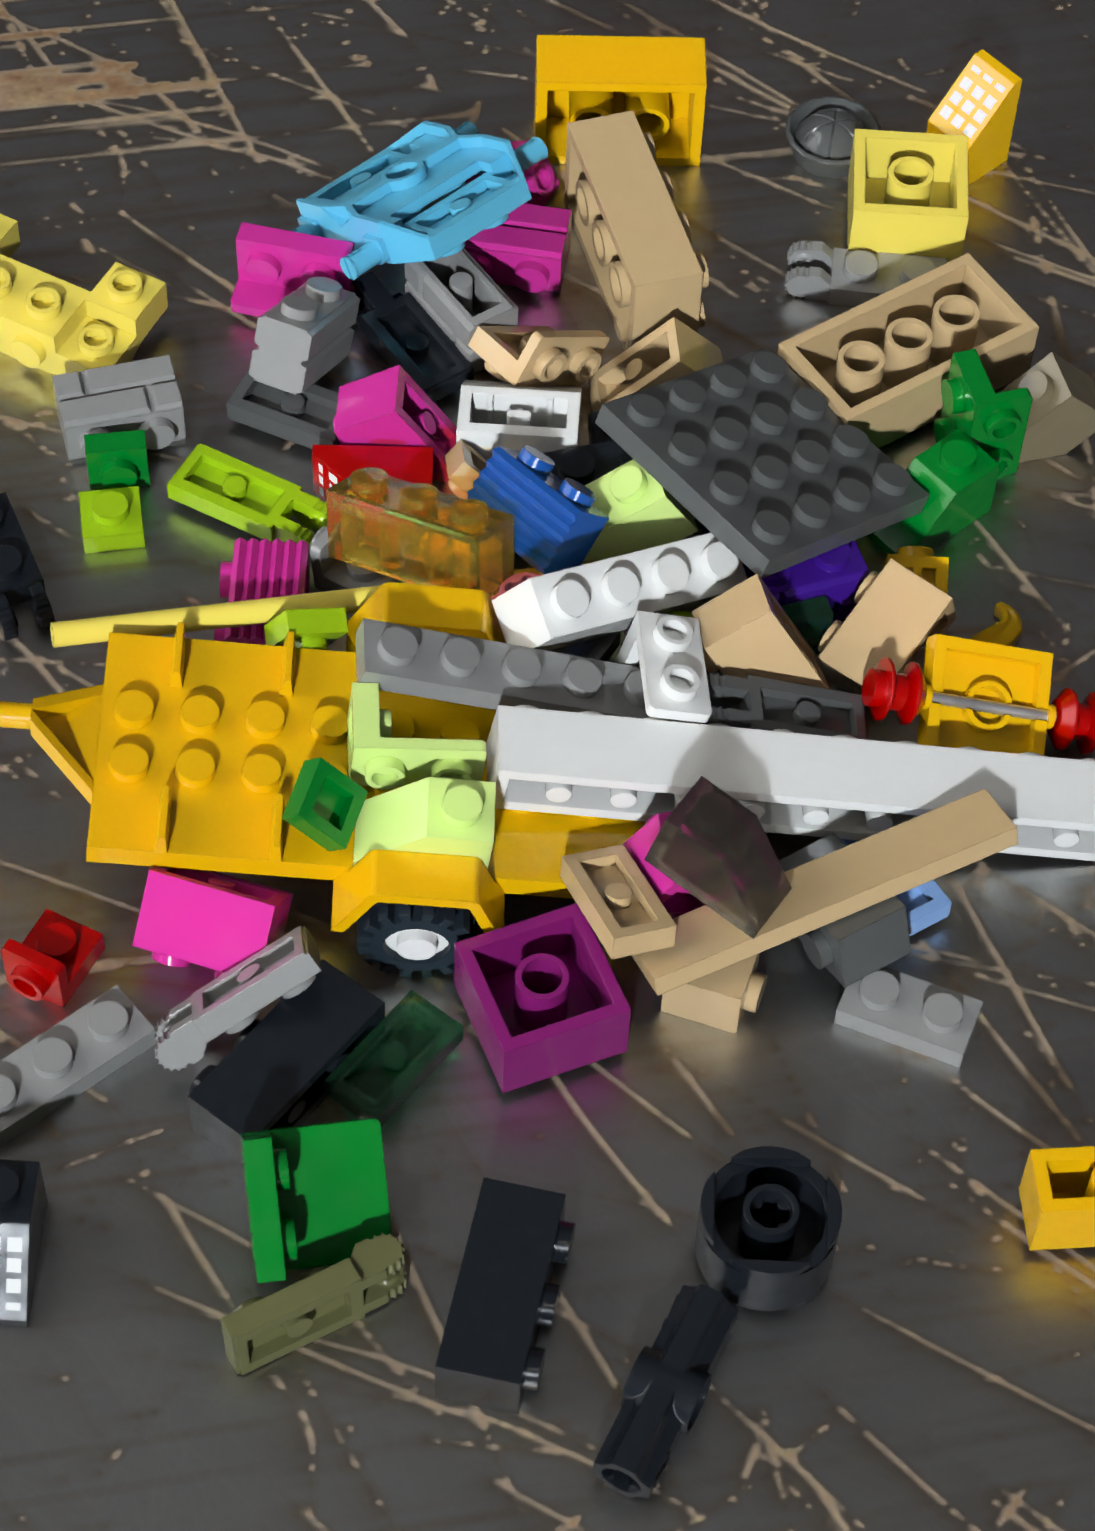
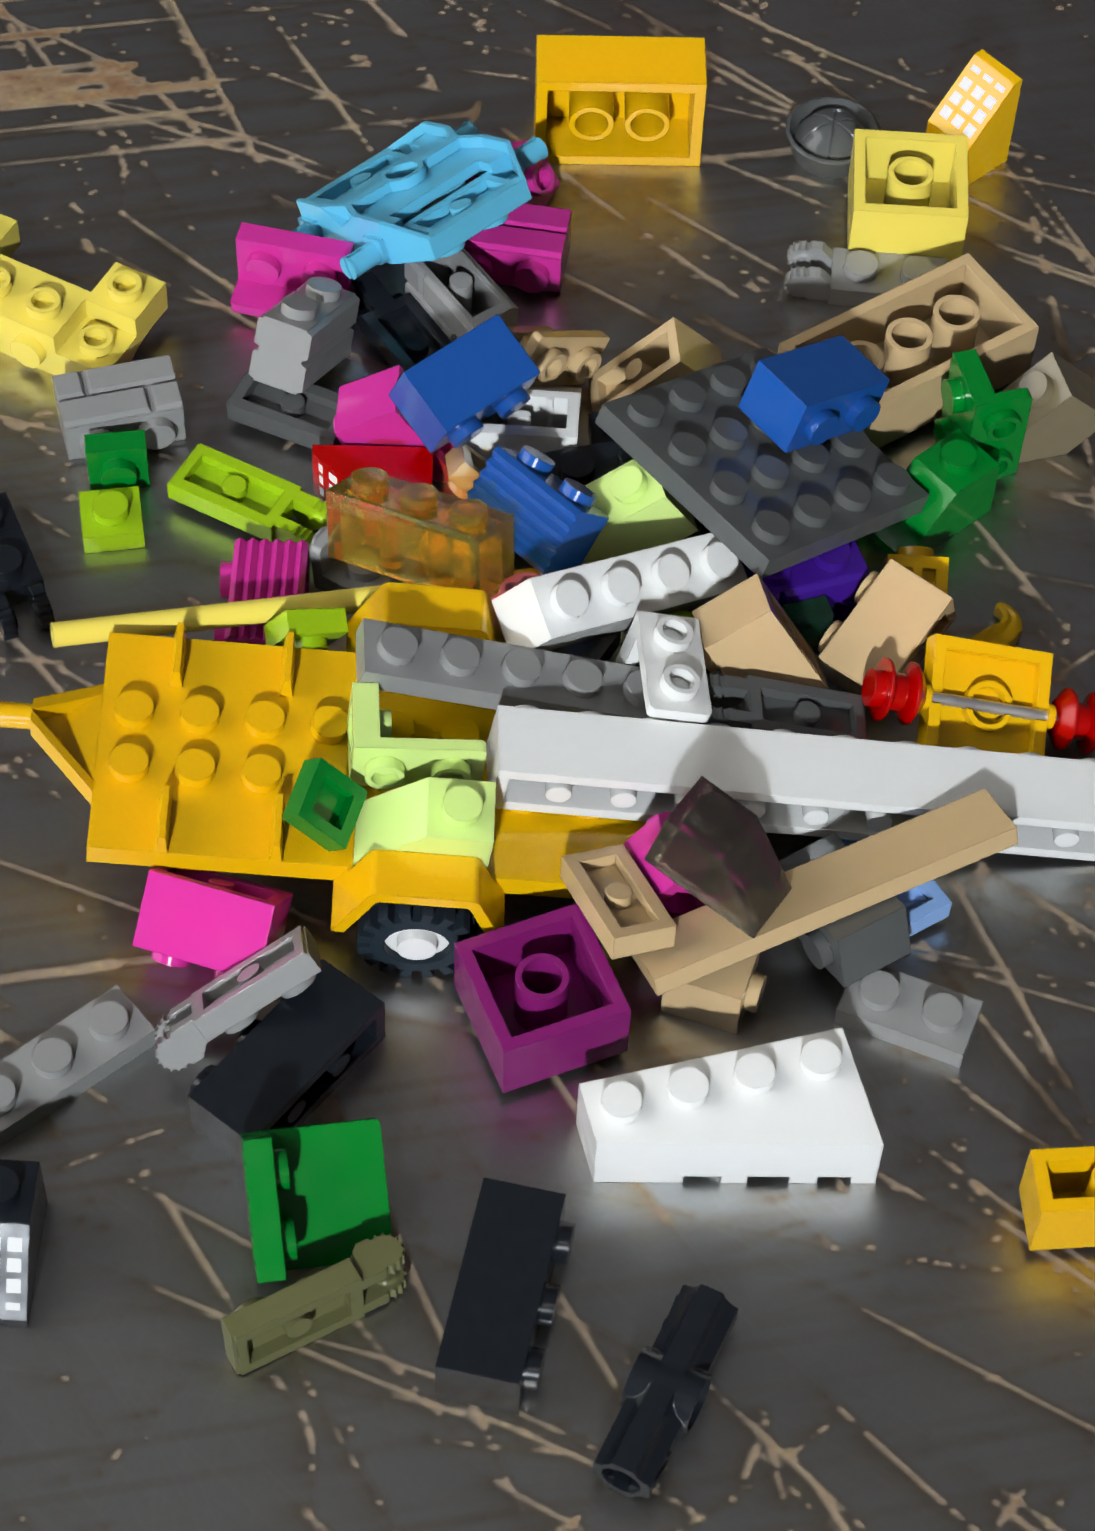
red bracket [1,908,105,1008] -> none
clear green plate [324,989,464,1127] -> none
tan brick [564,110,709,351] -> none
black brick [695,1146,842,1311] -> none
none -> blue brick [388,314,541,454]
none -> white wedge [576,1027,884,1184]
none -> blue brick [738,335,890,453]

